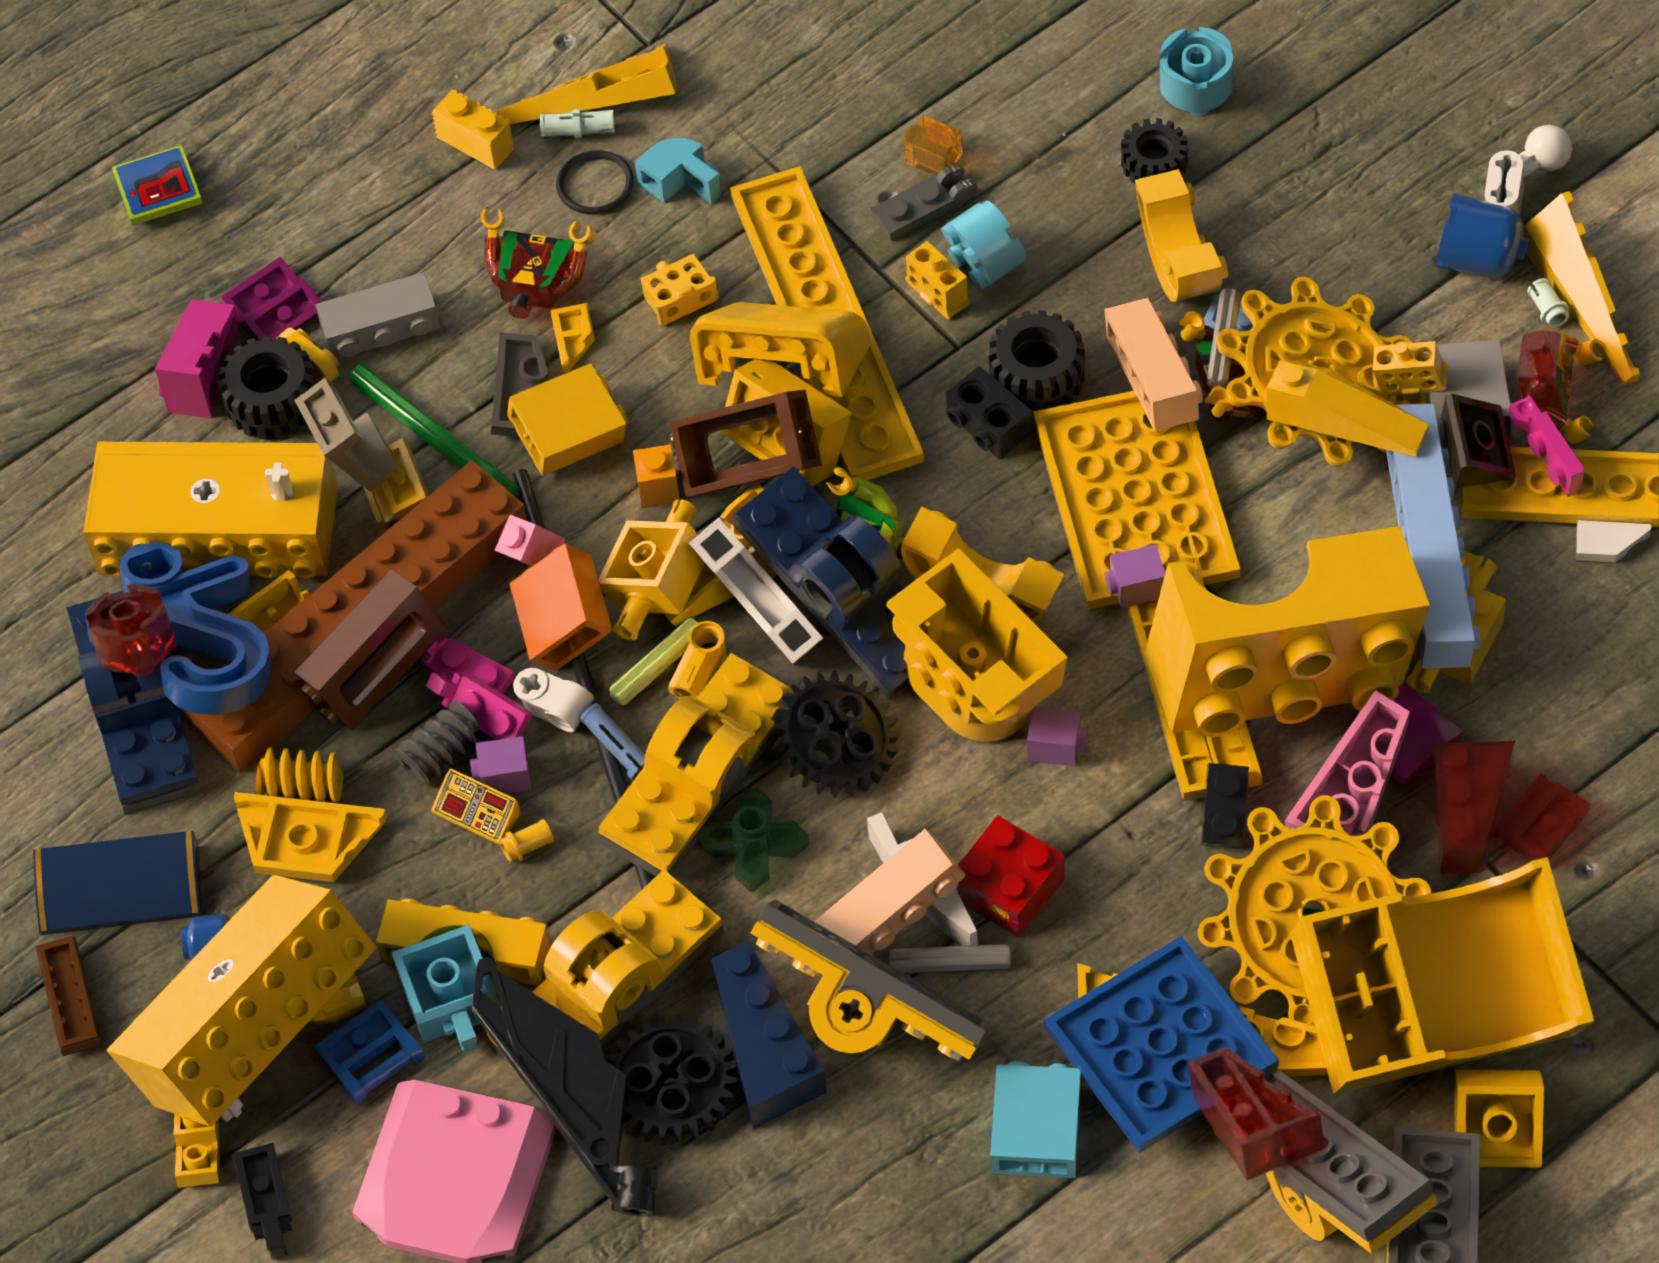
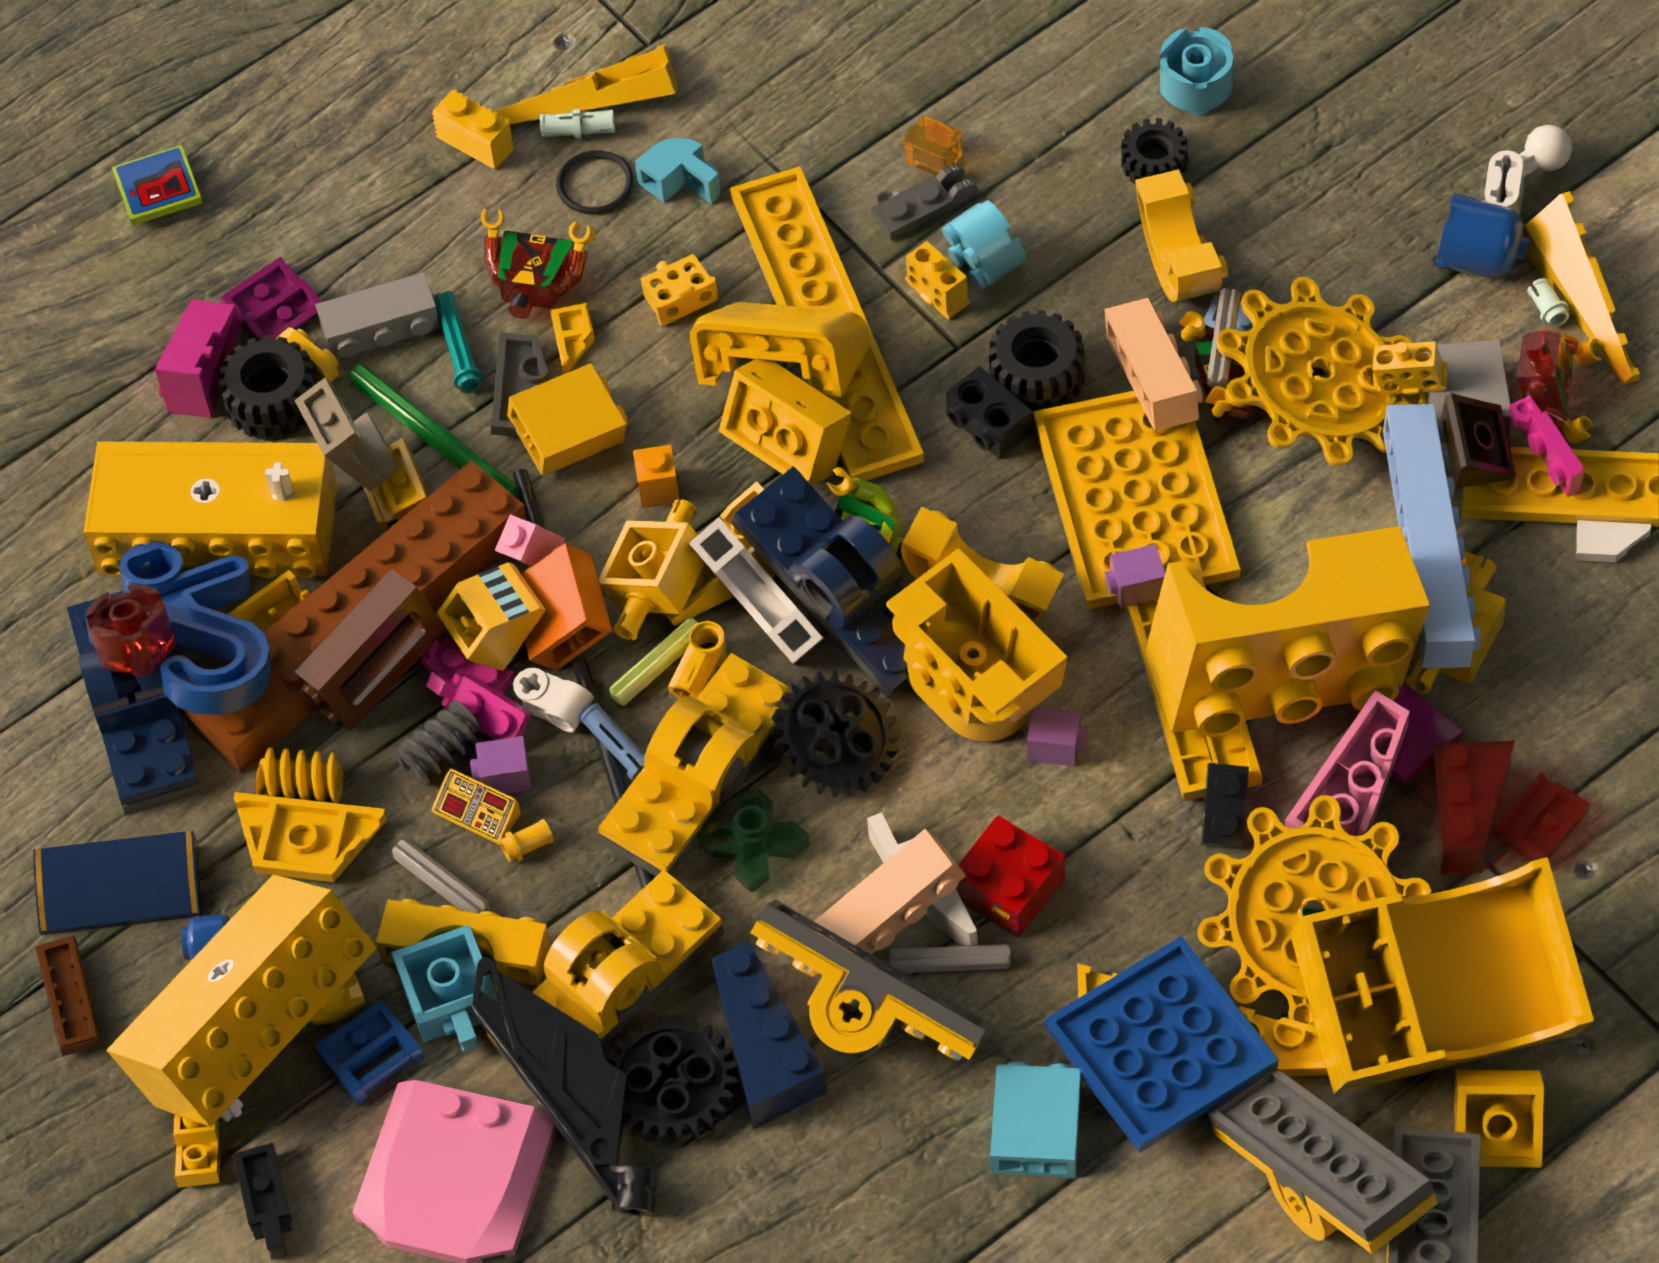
reddish brown piece [669,389,823,497] -> none
clear red wedge [1187,1047,1325,1181] -> none
yellow wedge [1266,360,1429,457] -> none
none -> light grey axle [392,839,490,913]
none -> teal axle [434,291,484,393]
none -> yellow slope [437,562,546,671]

